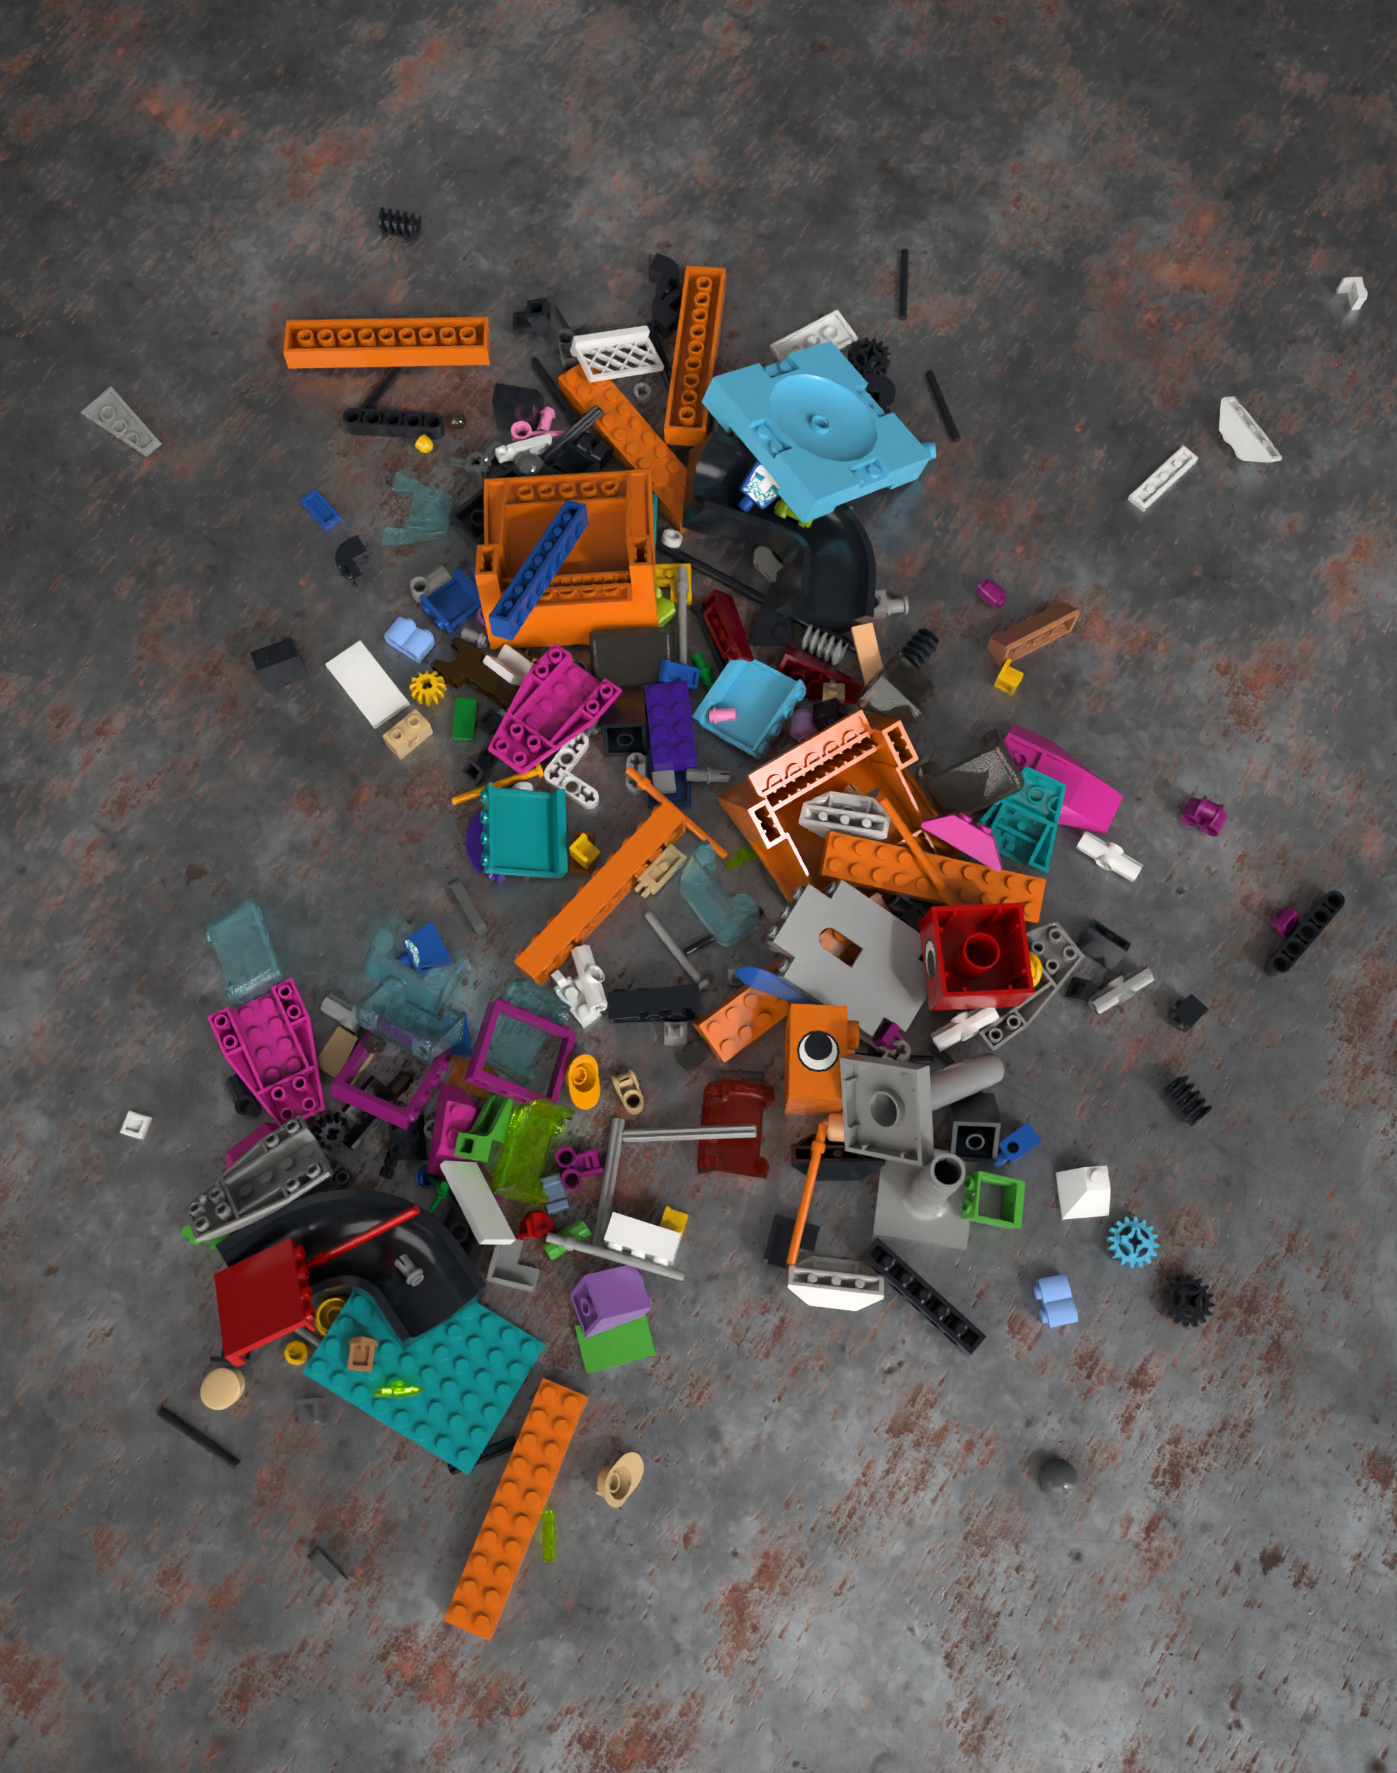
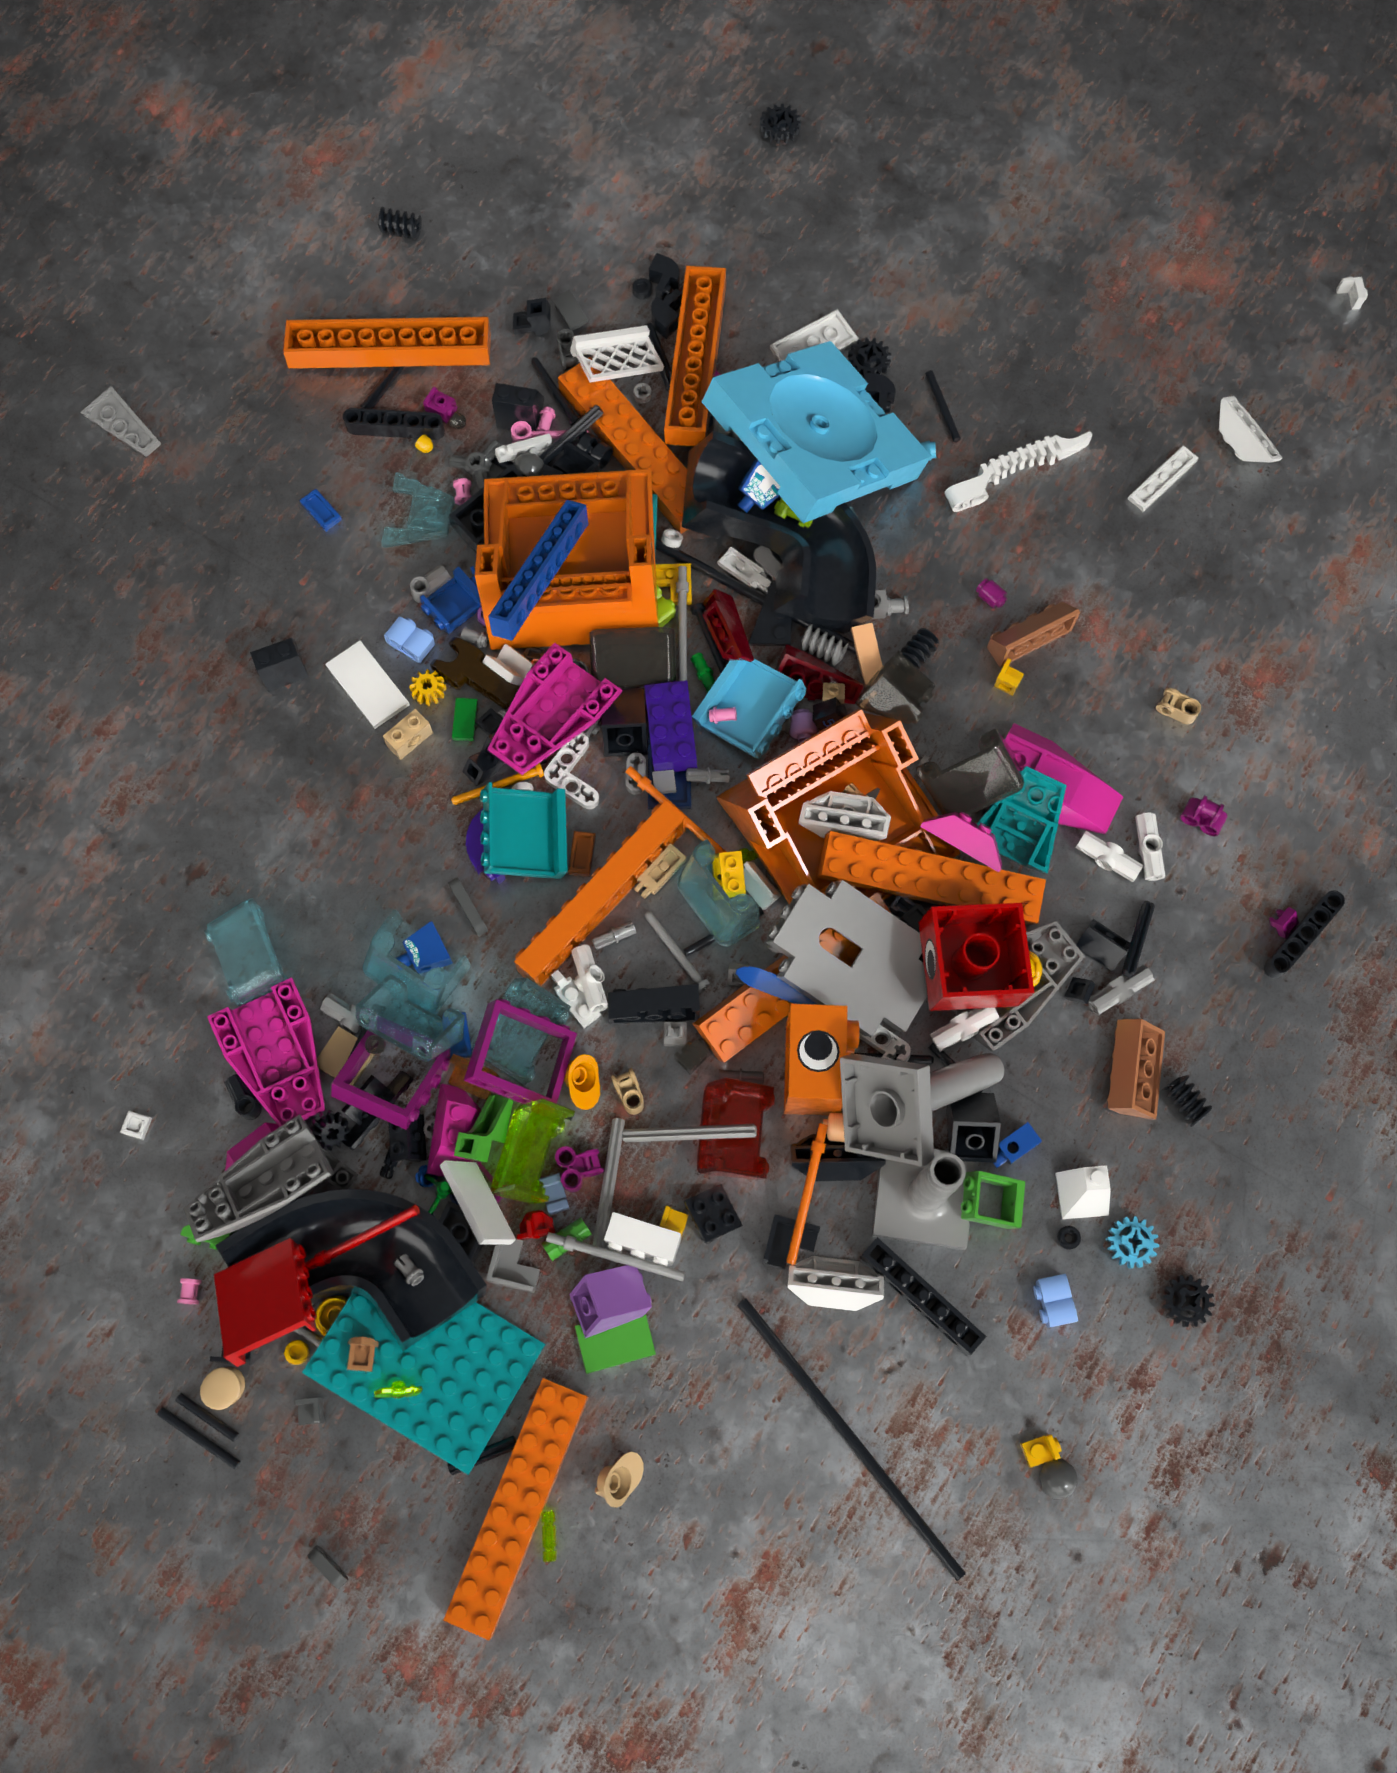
black brick [335,535,371,588] -> none
yellow panel [569,833,602,870] -> none
blue tile [658,660,700,690] -> none
magenta tile [871,1022,903,1050] -> none
orange bar [880,798,959,906] -> none
black bar [899,249,909,321] -> none
black brick [1168,994,1208,1032] -> none
none -> black bar [175,1393,239,1442]
none -> bright pink bush [177,1278,202,1305]
none -> magenta brick [423,386,457,423]
none -> bright pink bush [453,478,472,506]
none -> light grey axle [592,920,636,949]
none -> black tile [632,278,652,299]
none -> black hinge [684,1184,743,1244]
none -> yellow window [711,851,746,900]
none -> white hinge [718,547,771,594]
none -> black piece [737,1298,966,1581]
none -> white panel [743,861,781,910]
none -> black gear [760,103,802,144]
none -> white piece [944,431,1092,512]
none -> yellow bracket [1020,1434,1061,1468]
none -> black plate [1057,1226,1081,1250]
none -> nougat slope [1107,1019,1165,1120]
none -> black axle [1122,901,1155,978]
none -> white piece [1135,812,1165,881]
none -> tan piece [1156,688,1201,724]

